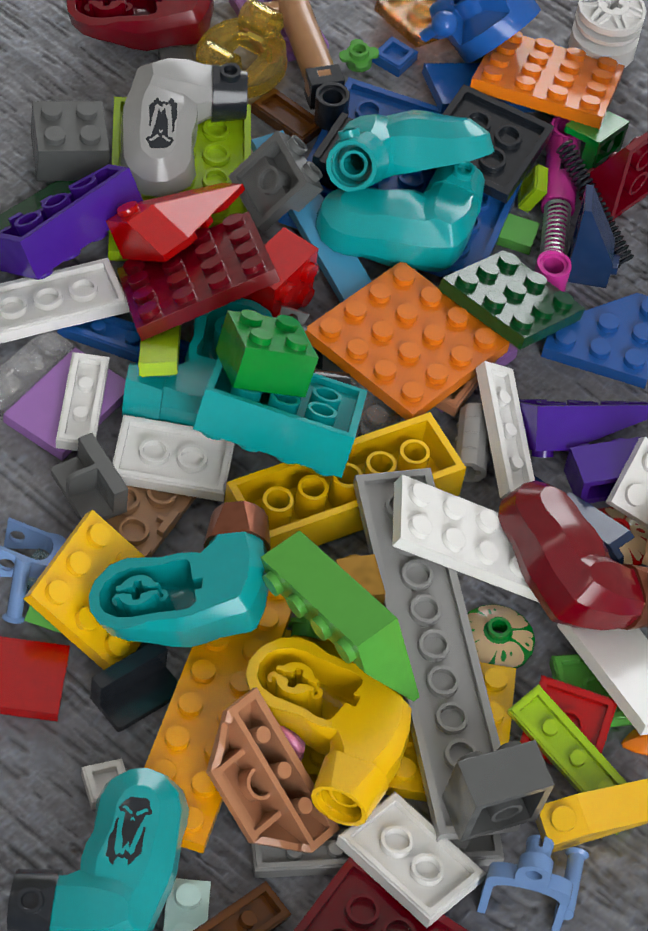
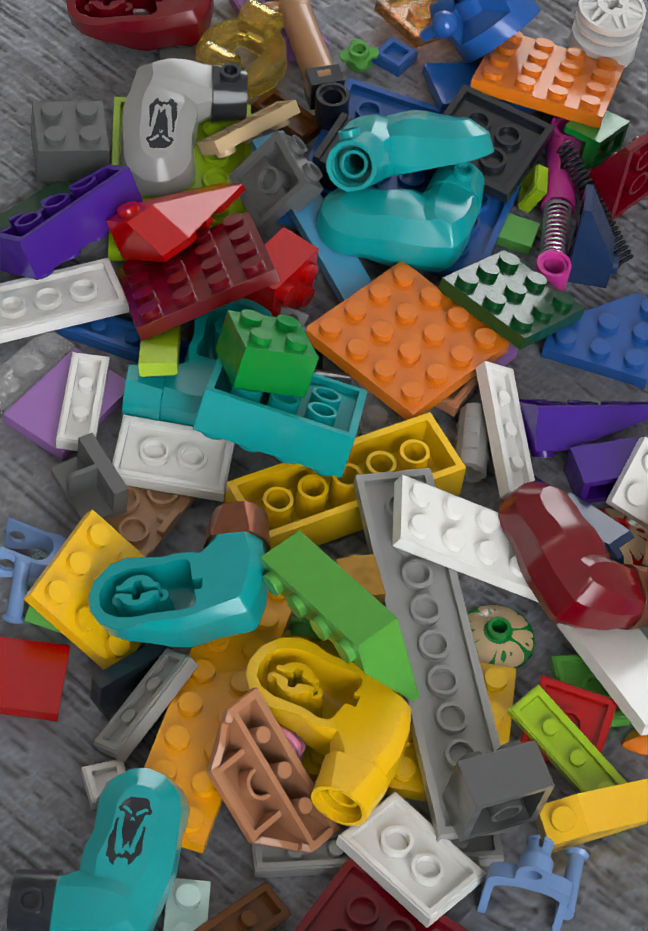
none -> light grey tile [93,648,199,762]
none -> tan plate [197,100,300,158]

